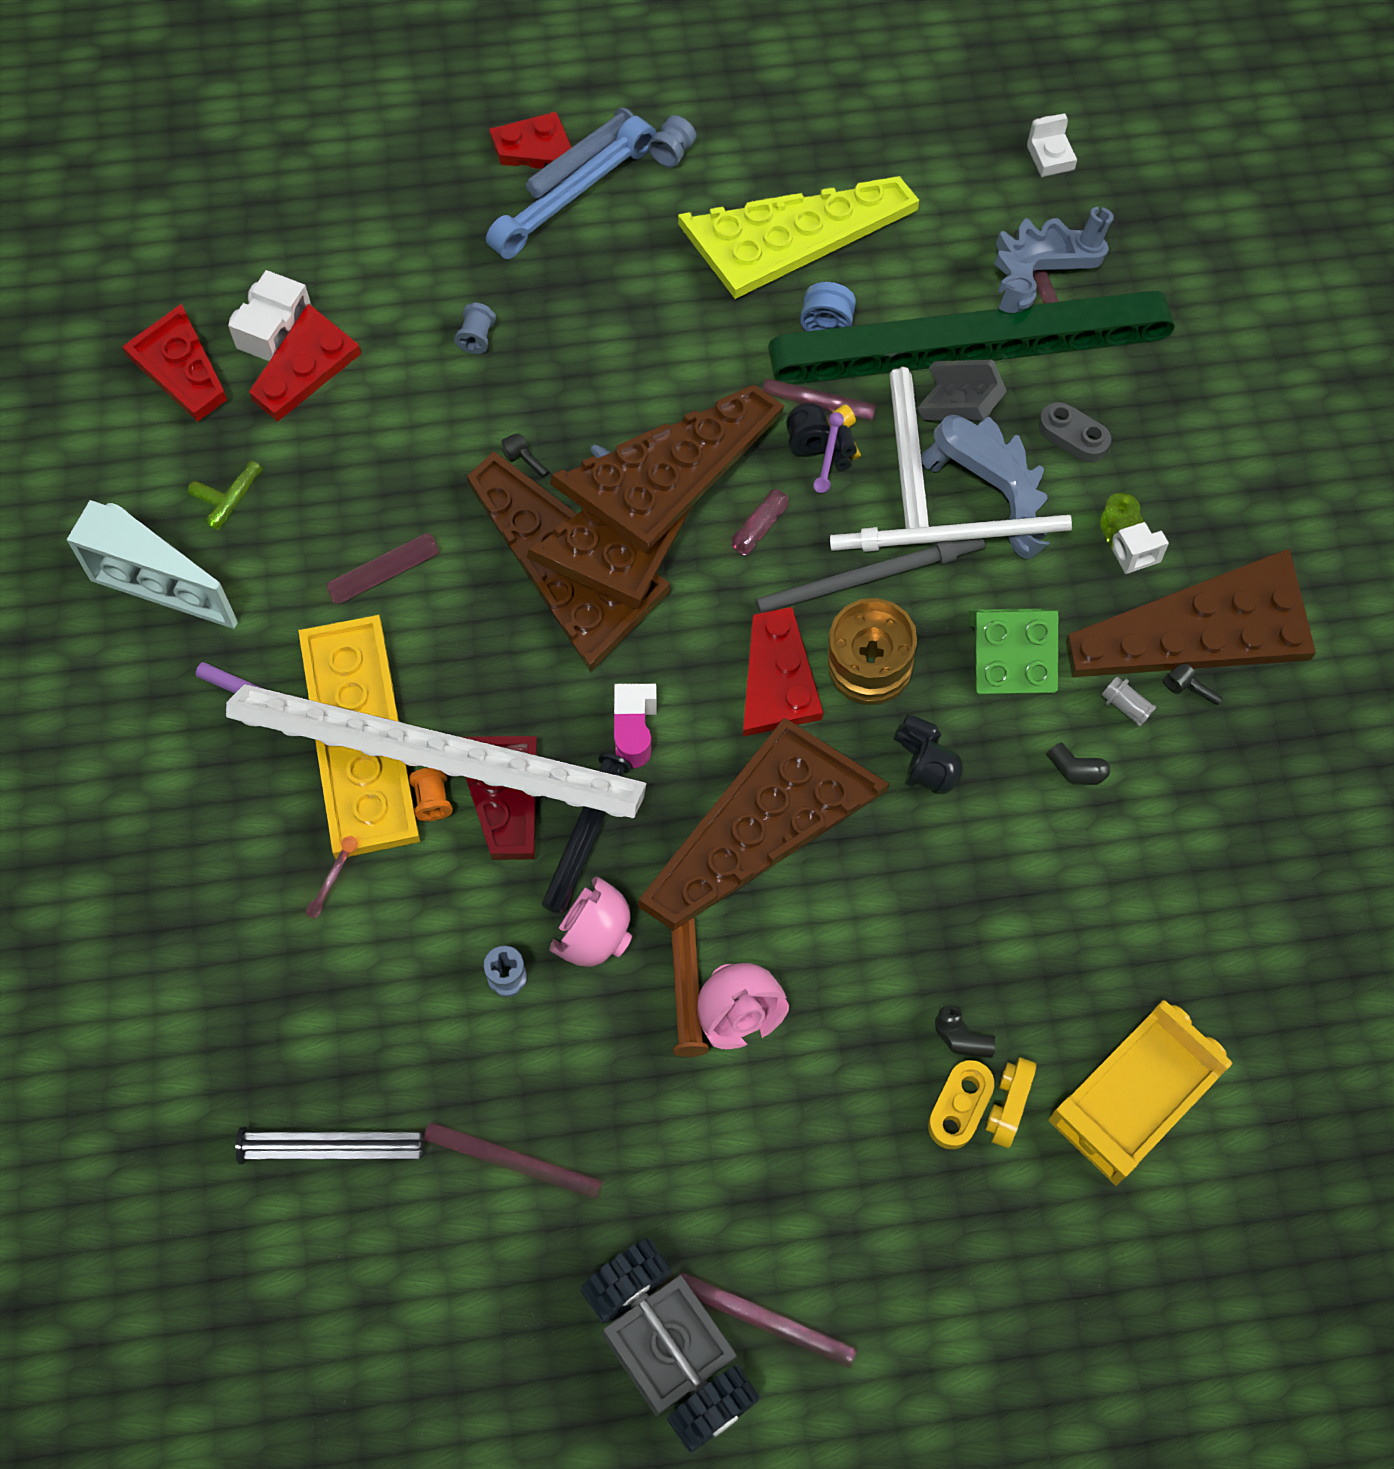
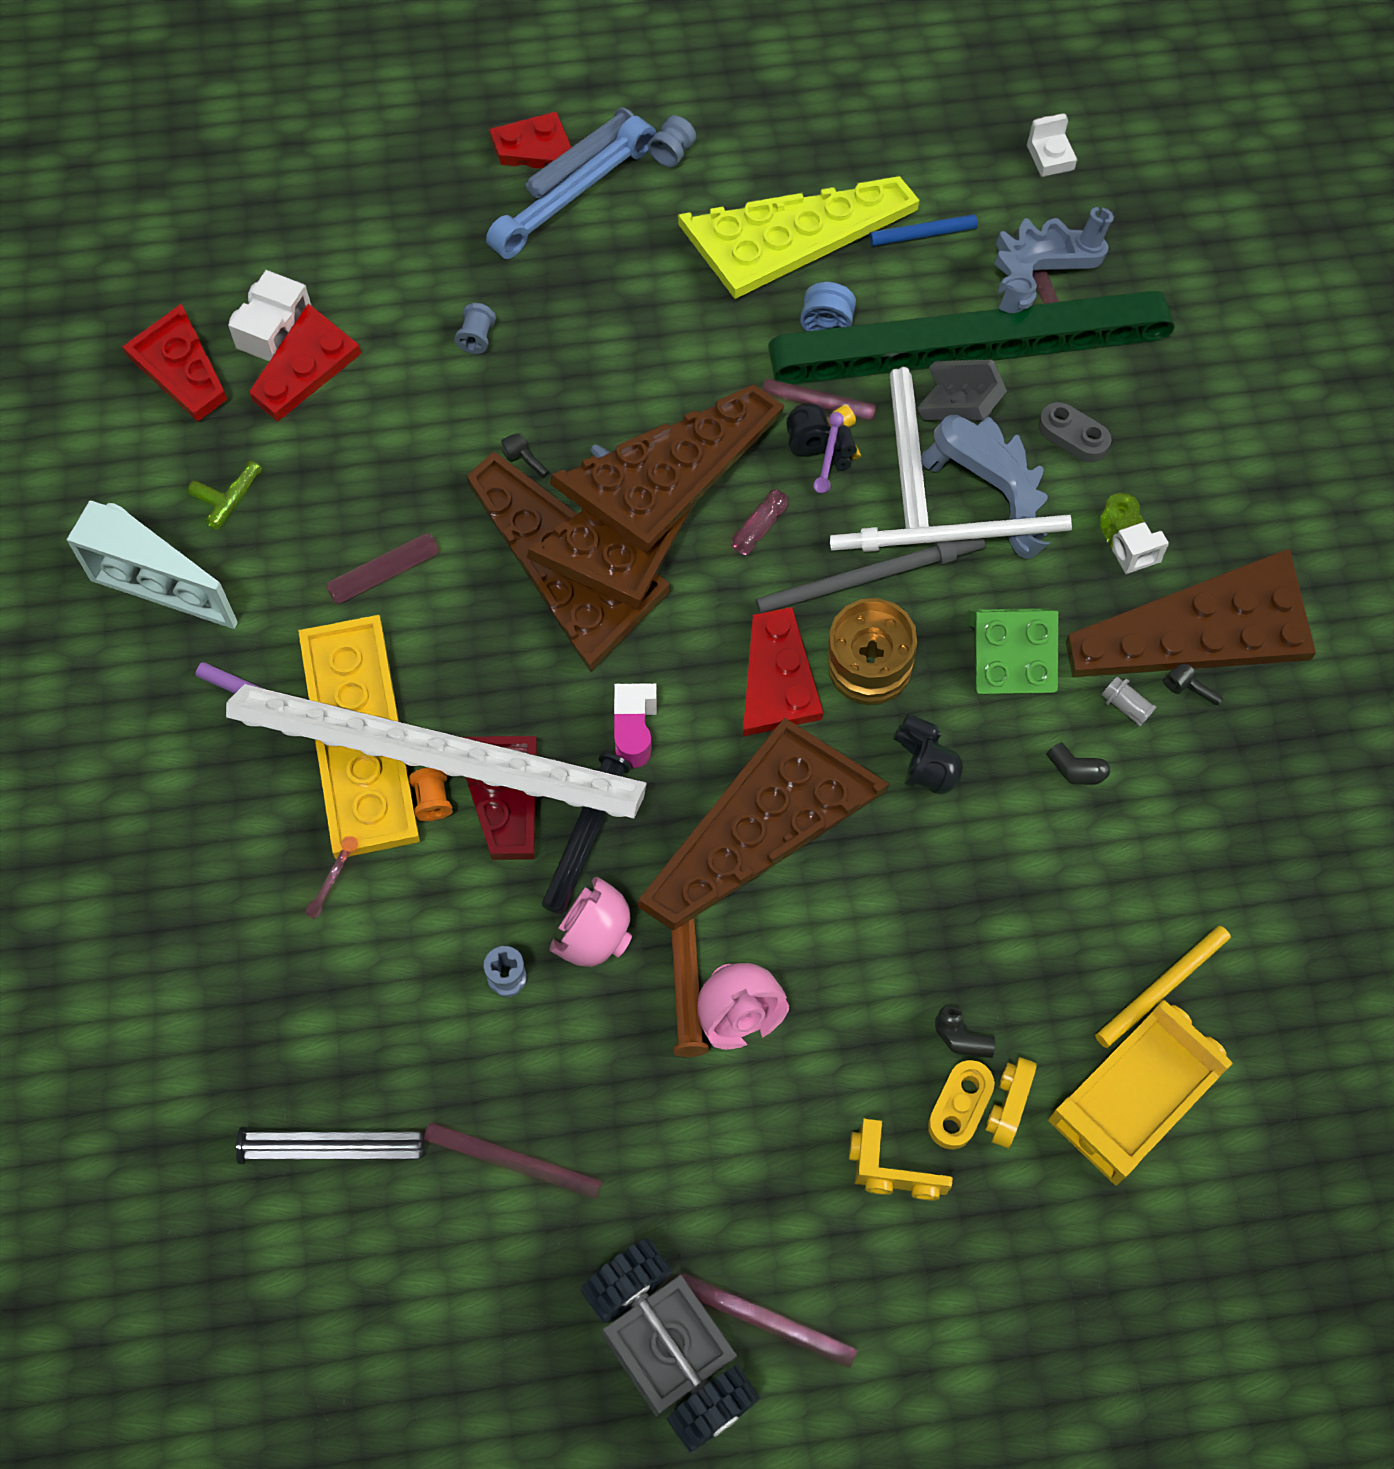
none -> yellow bracket [849,1119,952,1200]
none -> blue bar [869,214,978,247]
none -> yellow bar [1095,925,1231,1048]

